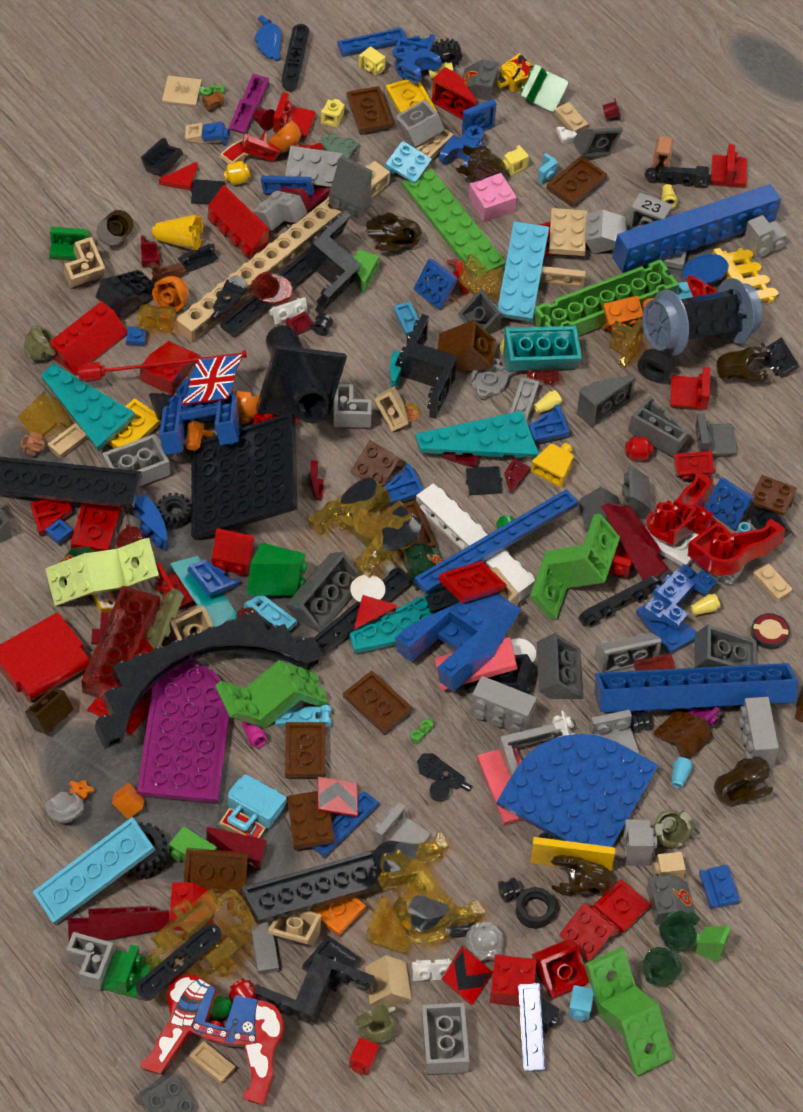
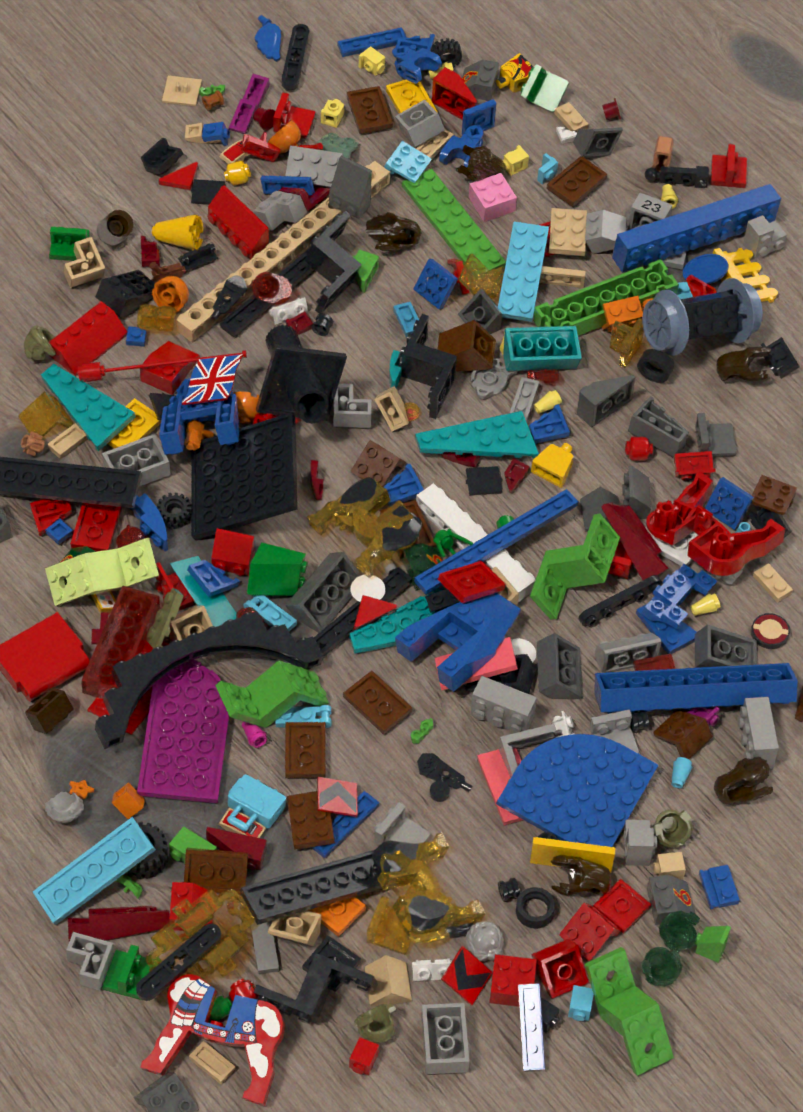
red bracket [670,367,710,410] -> none
none -> bright green piece [115,875,142,899]
none -> green plant [433,529,473,557]

